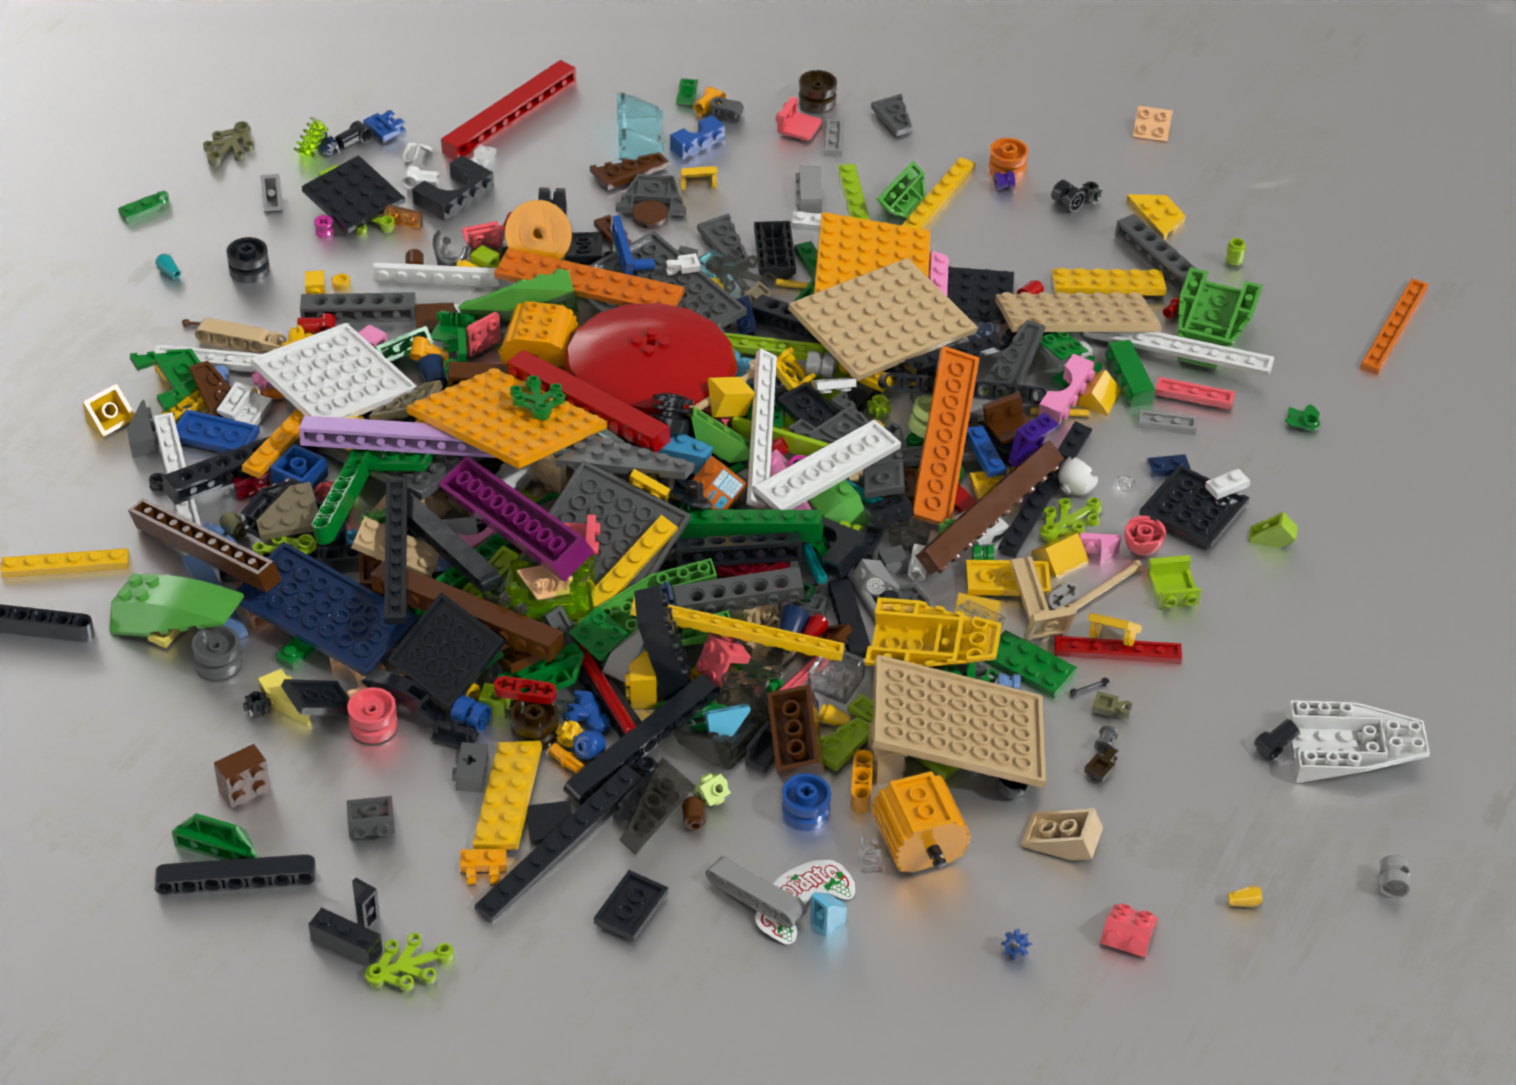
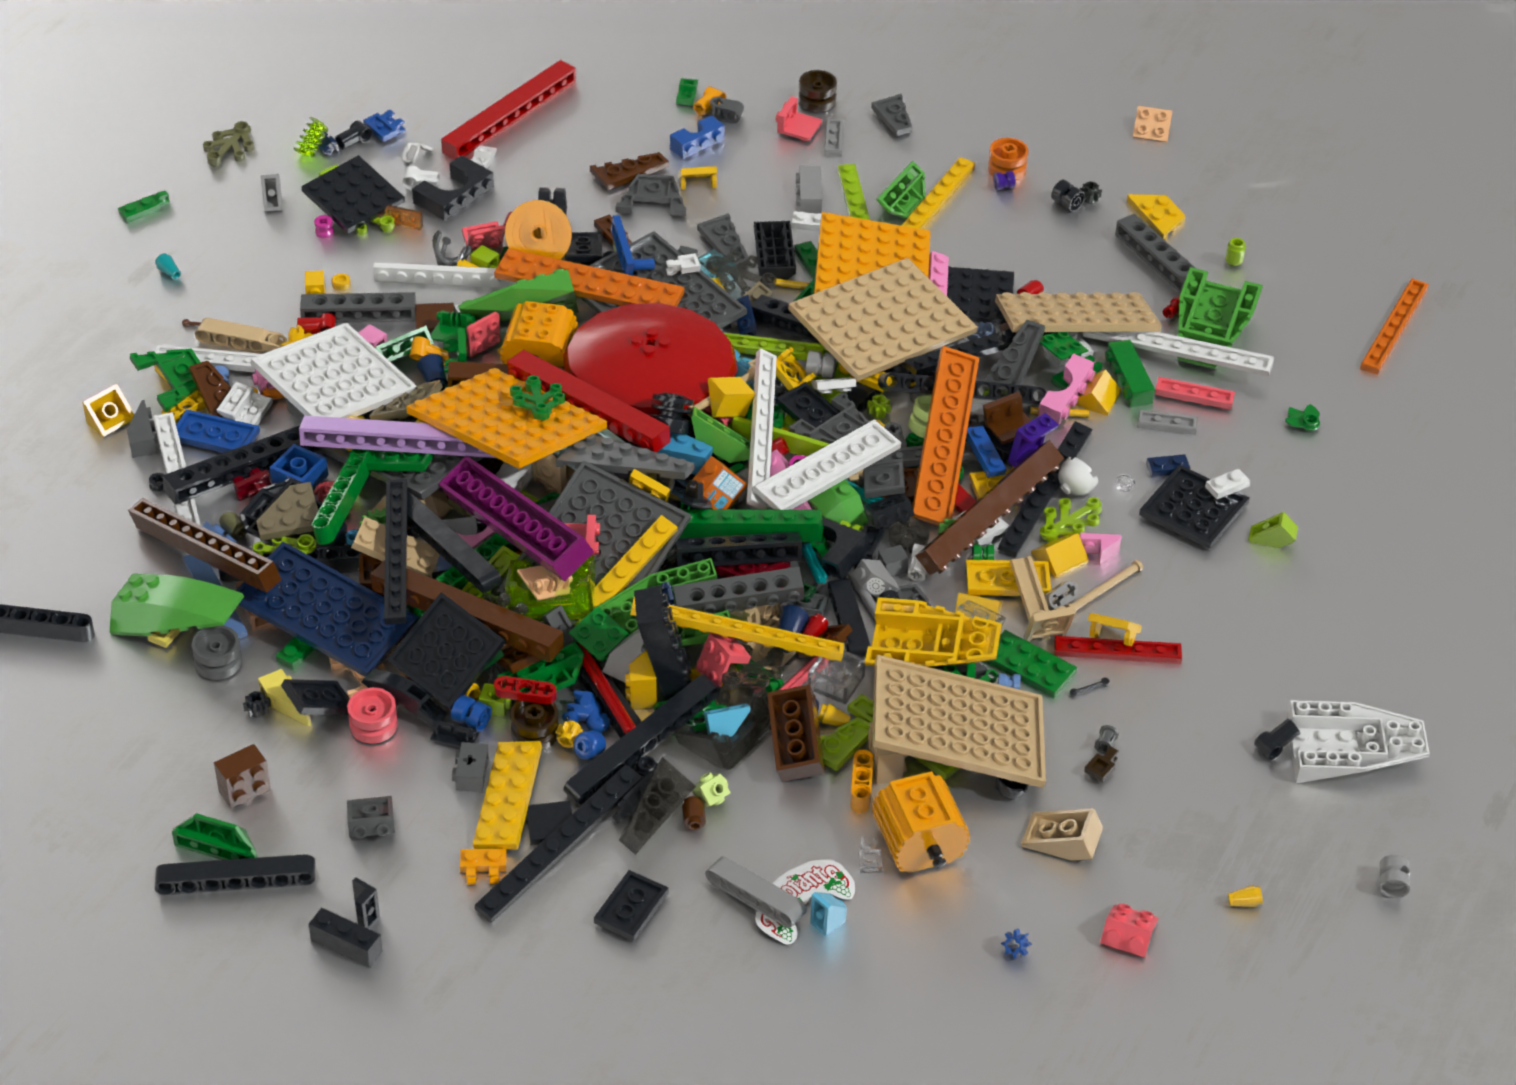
yellow plate [1,548,129,578] -> none
black wheel [226,237,270,283] -> none
light orange plate [242,409,304,479] -> none
lime plant [365,932,454,991] -> none
reddish brown brick [405,249,424,265] -> none
light orange axle [548,743,585,774] -> none
clear light blue windscreen [617,93,665,160] -> none
reddish brown tile [632,200,668,228] -> none
black panel [745,720,775,773] -> none
blue wheel [781,773,831,831] -> none
yellow plate [1051,268,1167,296] -> none
olive plate [1092,691,1132,719] -> none
coral cylinder [1124,516,1166,556] -> none
lime panel [1147,555,1202,608] -> none

